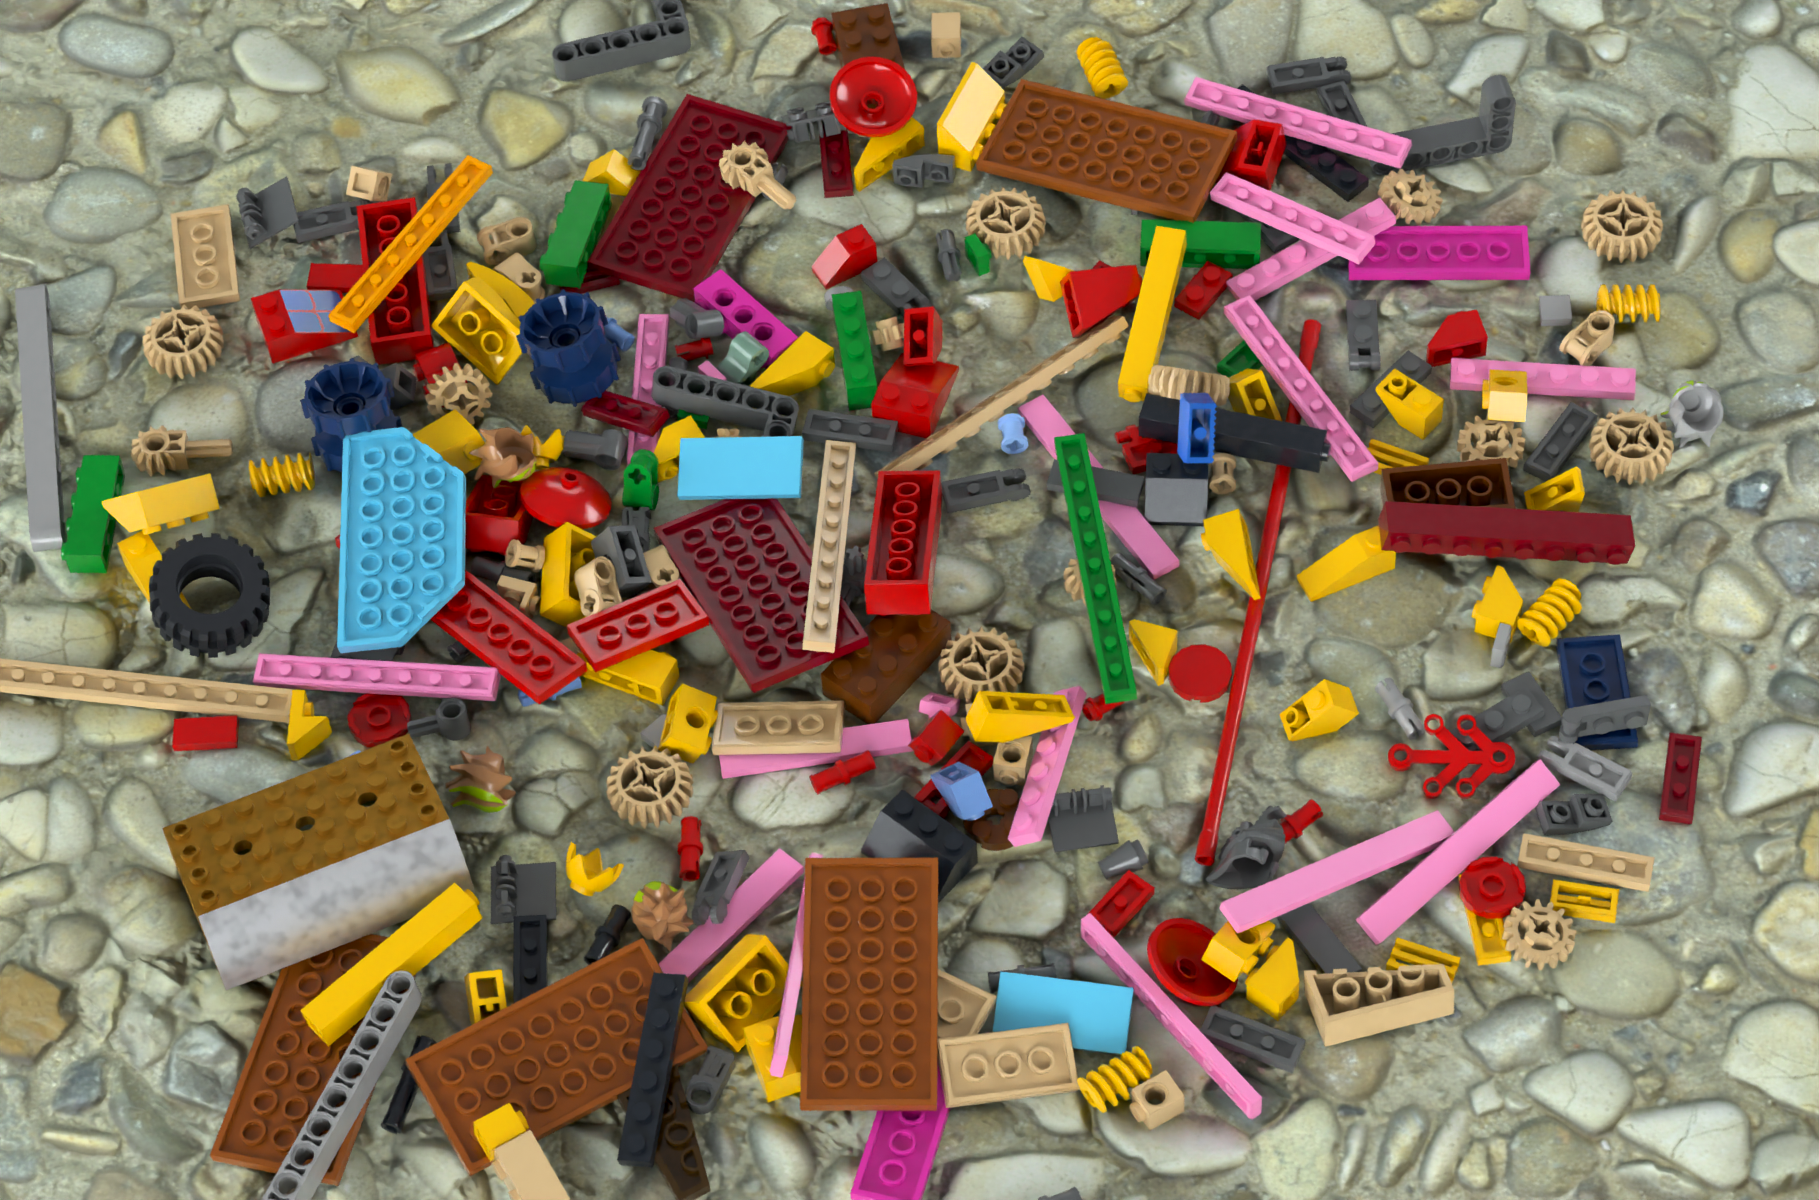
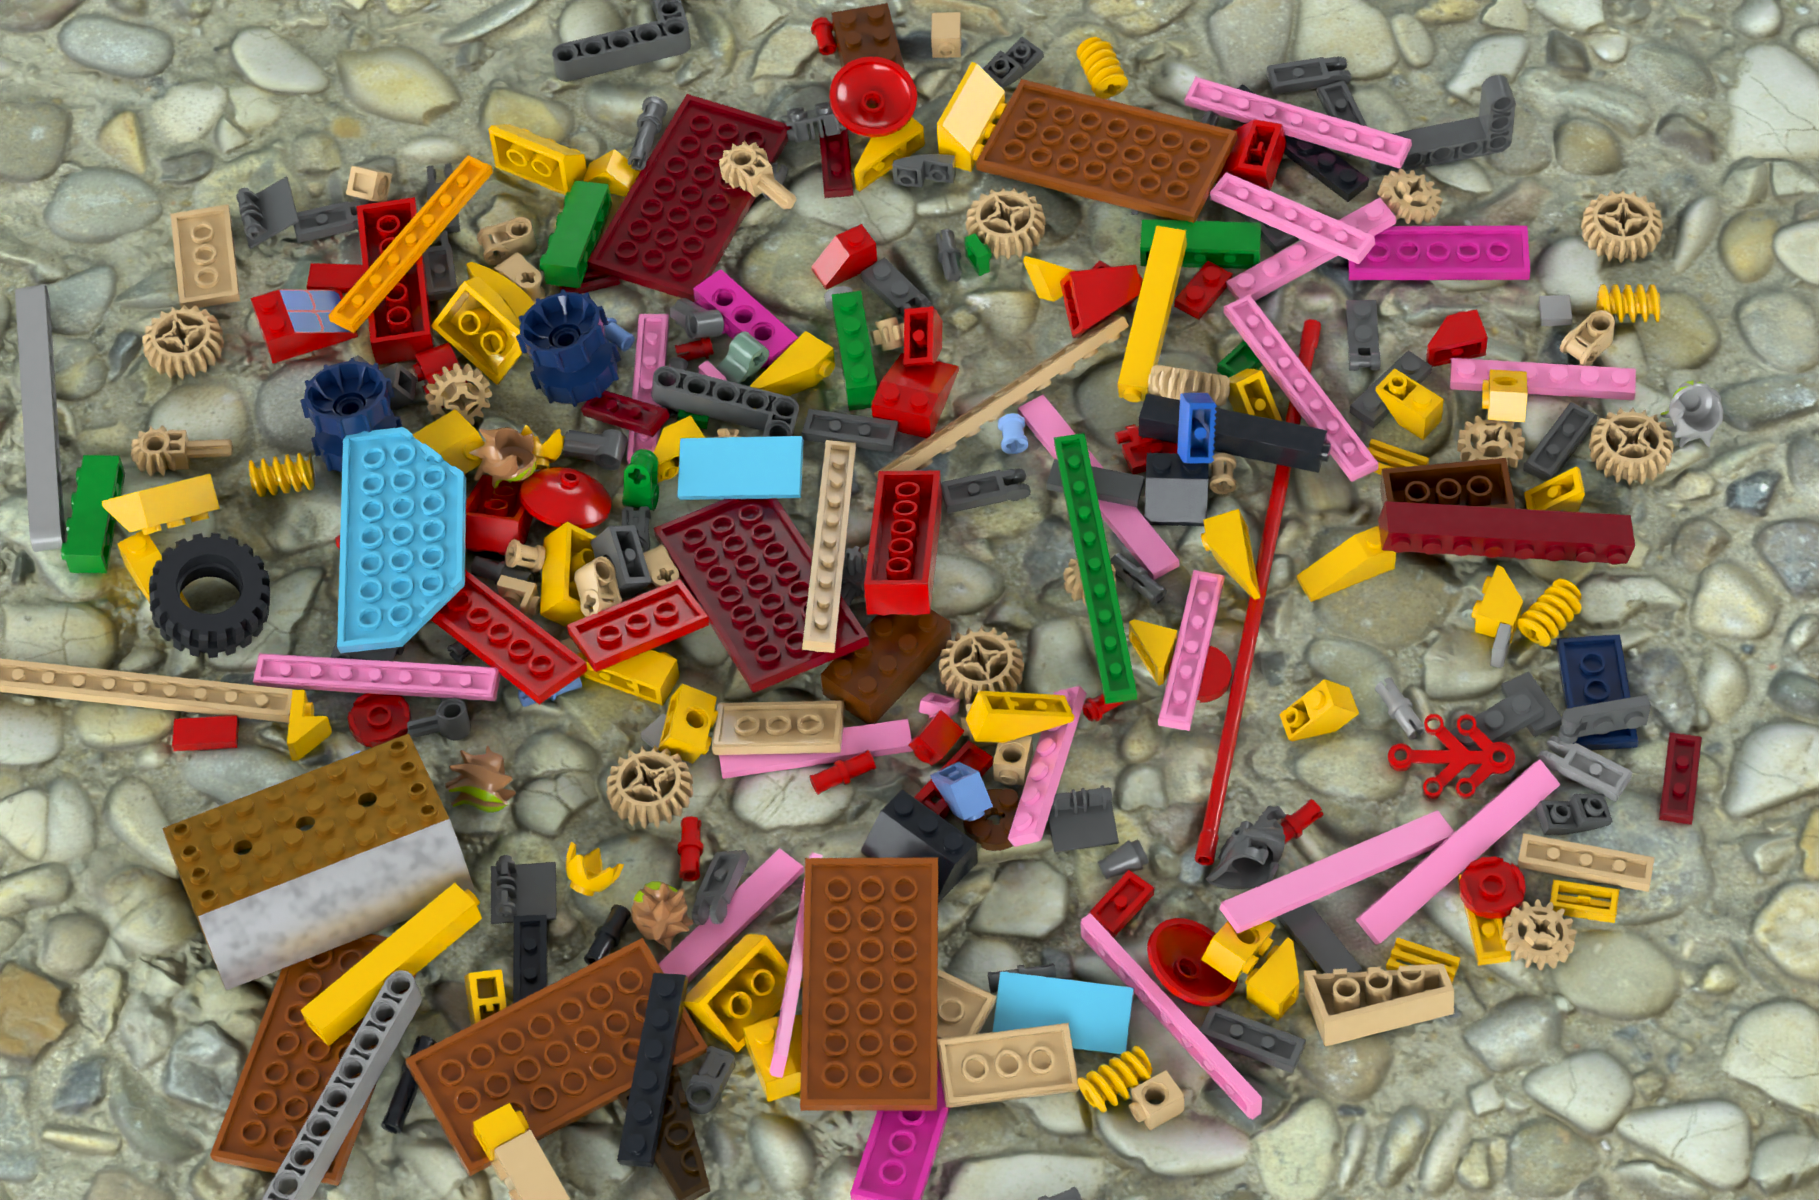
none -> yellow slope [488,124,587,195]
none -> bright pink tile [1158,570,1225,731]

